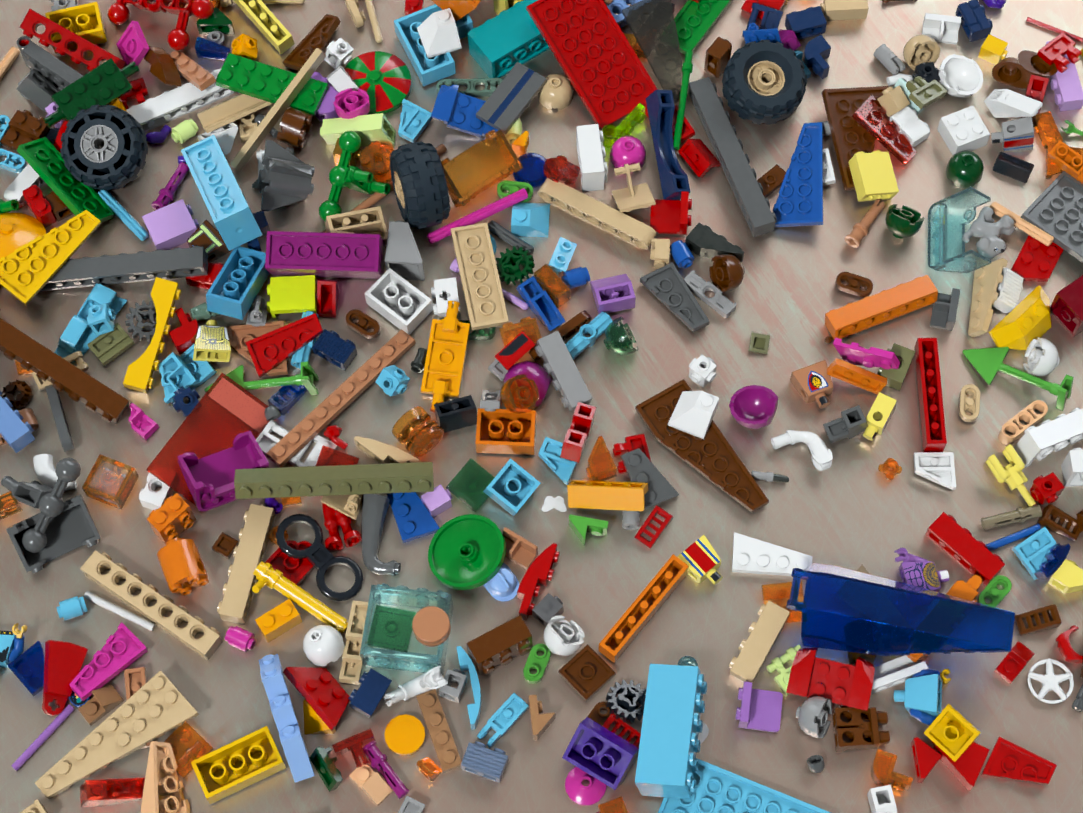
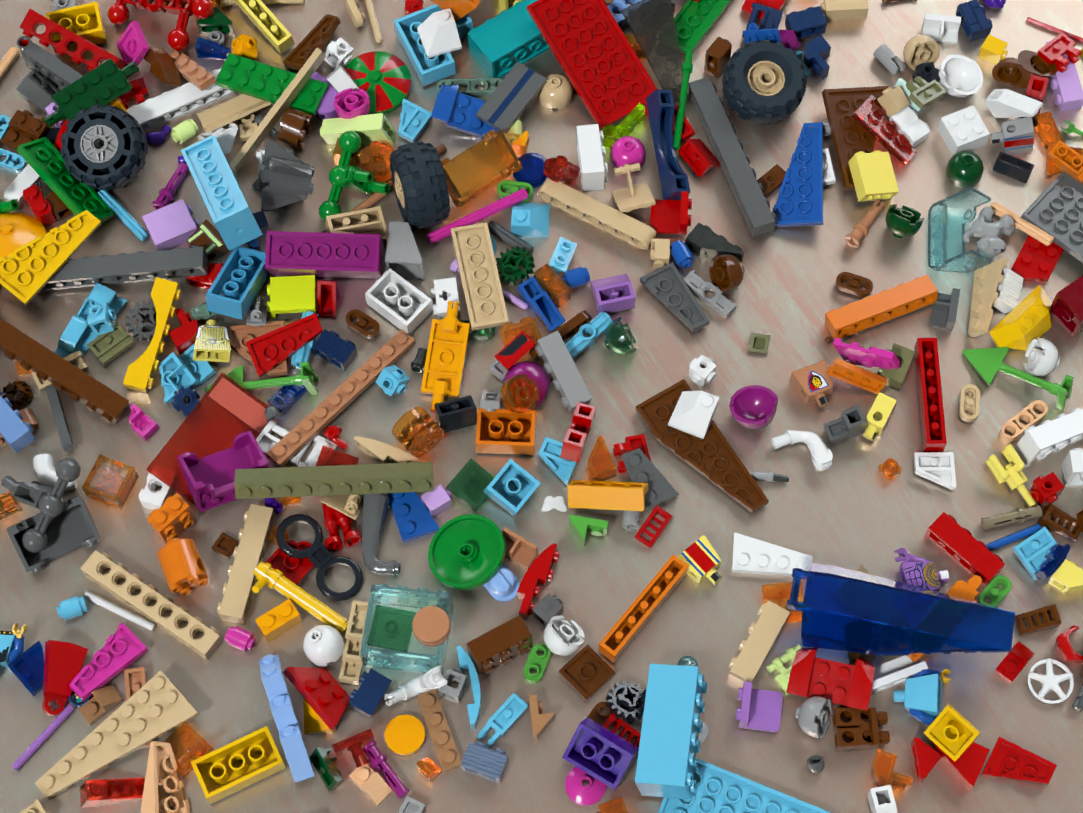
white arm [886,73,913,86] -> none

